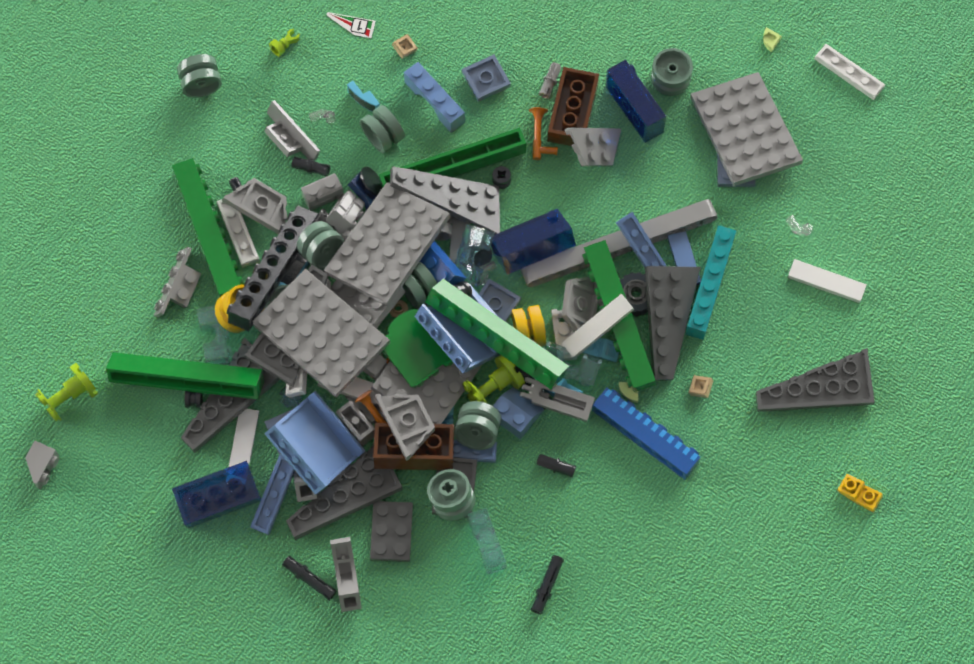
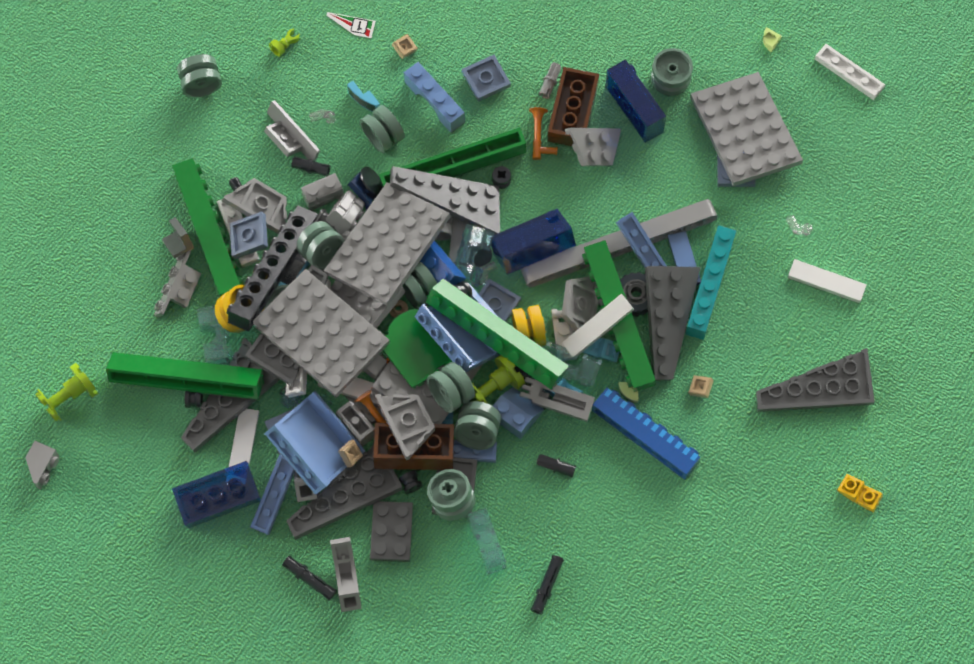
none -> dark grey panel [162,217,194,258]
none -> sand blue plate [230,212,268,259]
none -> tan tile [338,440,363,467]
none -> black wheel [399,471,423,494]
none -> sand green wheel [427,362,475,413]

